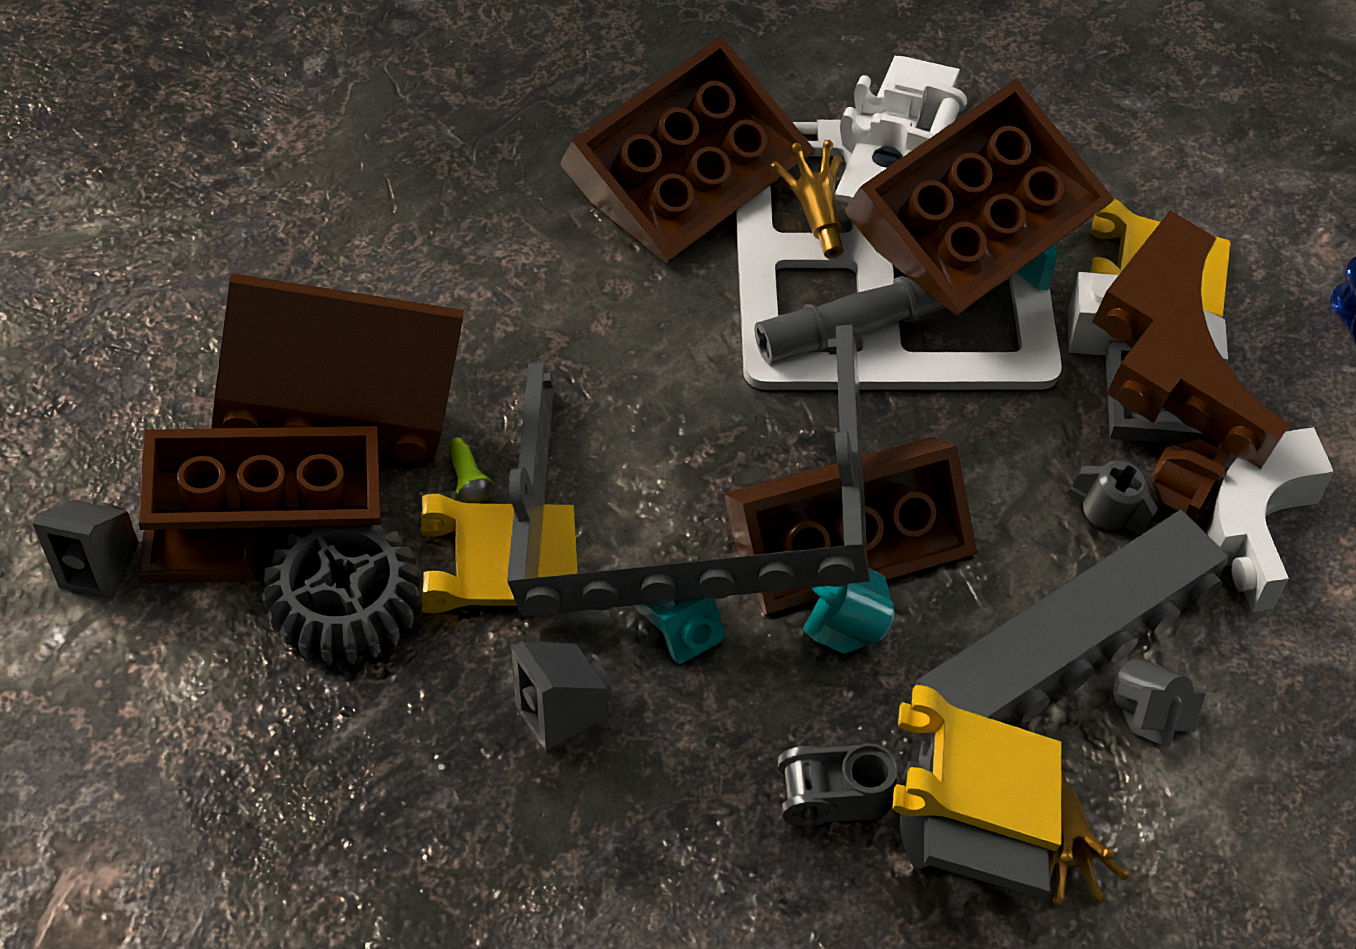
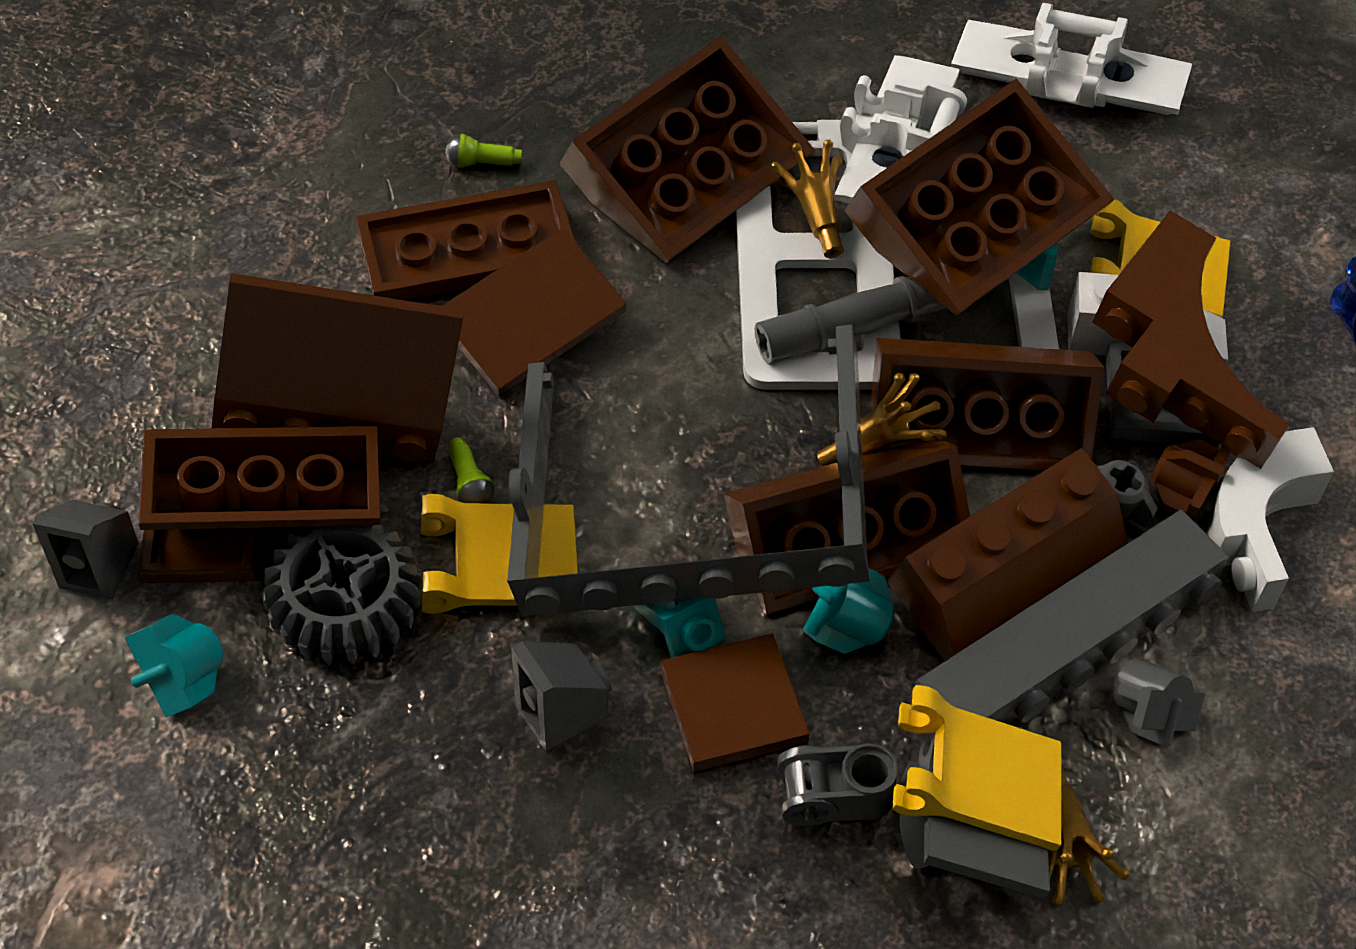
none -> teal piece [125,613,223,718]
none -> reddish brown plate [355,180,576,301]
none -> reddish brown tile [442,227,627,397]
none -> lime piece [445,134,522,169]
none -> reddish brown tile [660,633,810,773]
none -> pearl gold piece [817,373,947,466]
none -> reddish brown slope [872,338,1104,471]
none -> reddish brown slope [887,448,1128,661]
none -> white piece [951,3,1192,115]

